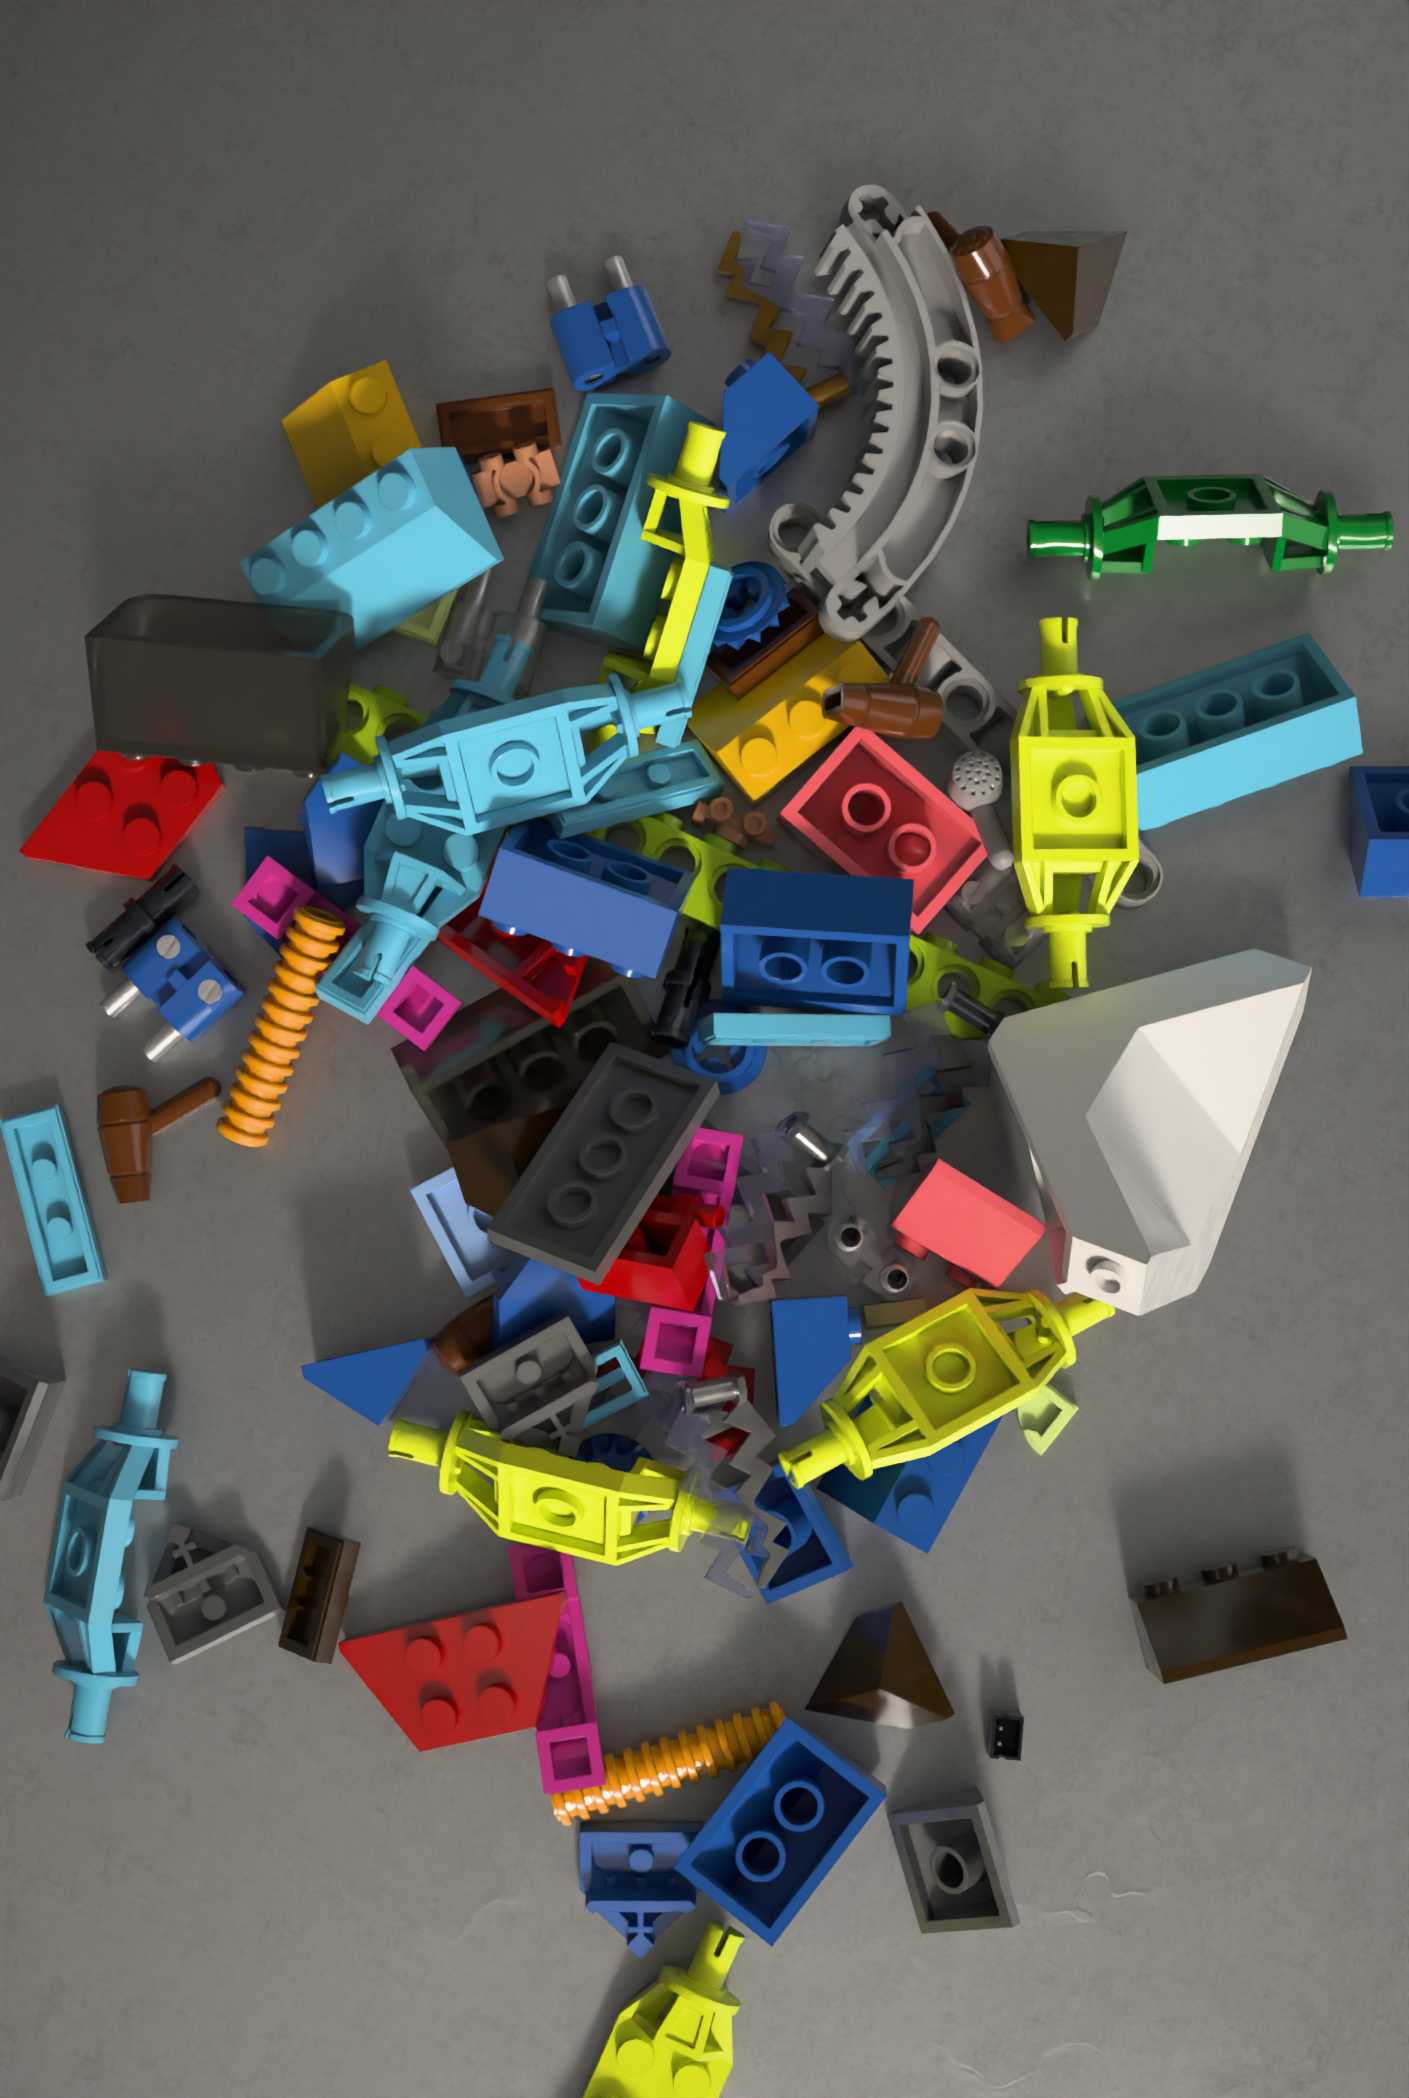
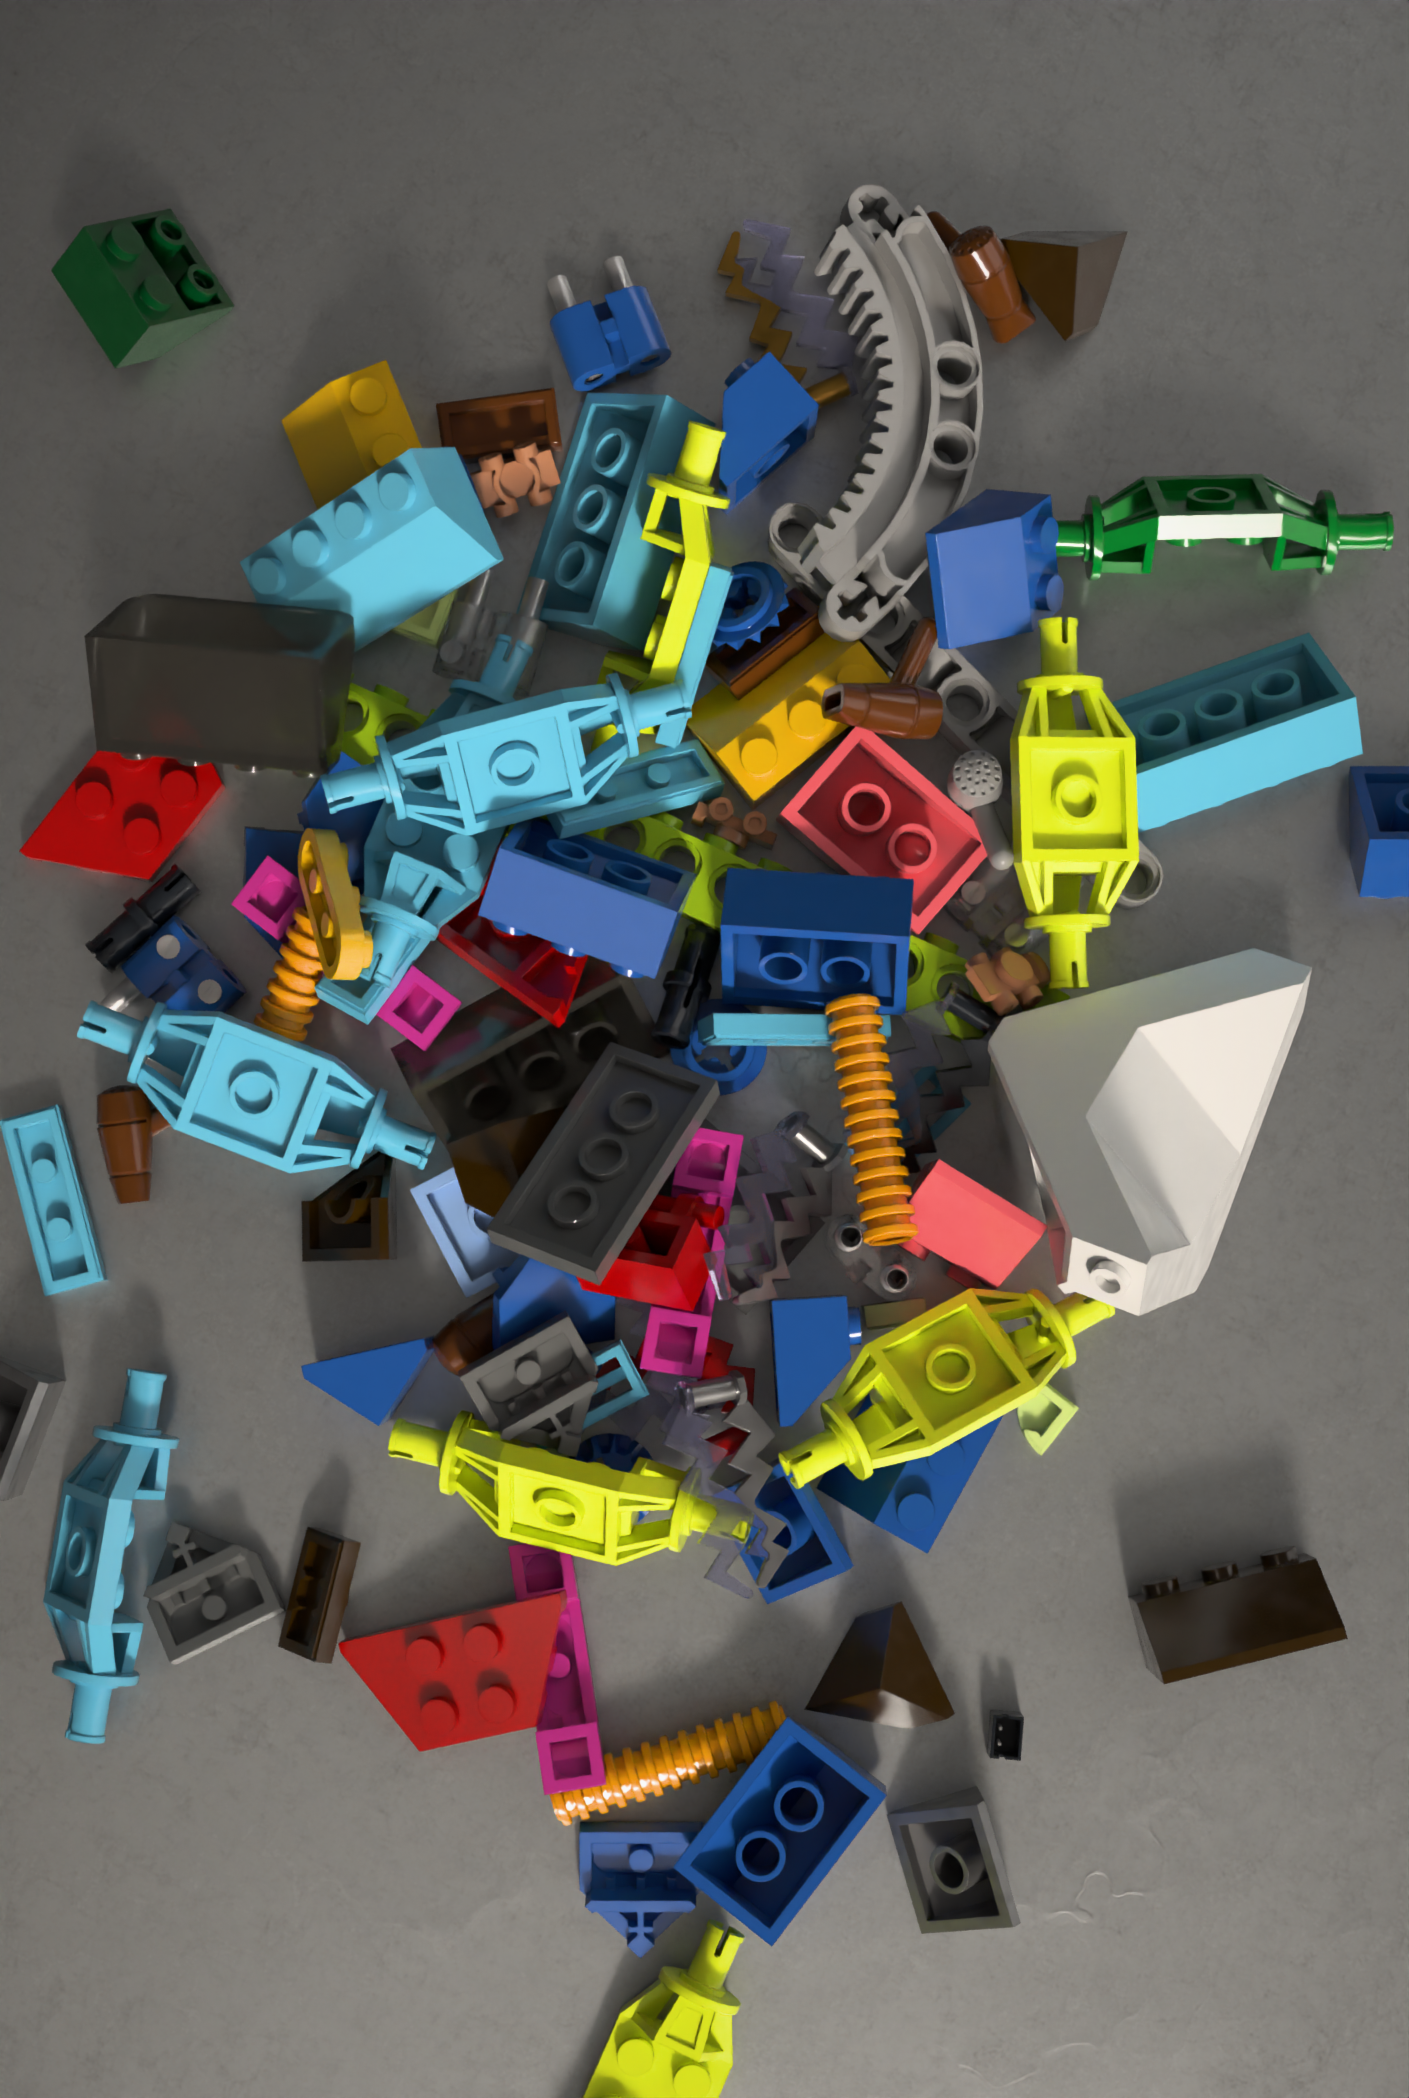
none -> dark green slope [51,208,235,369]
none -> medium azure plate [77,1000,437,1174]
none -> yellow plate [298,828,373,980]
none -> dark brown slope [301,1151,397,1262]
none -> light orange piece [824,993,919,1246]
none -> slope [925,489,1064,649]
none -> nougat piece [965,947,1050,1016]

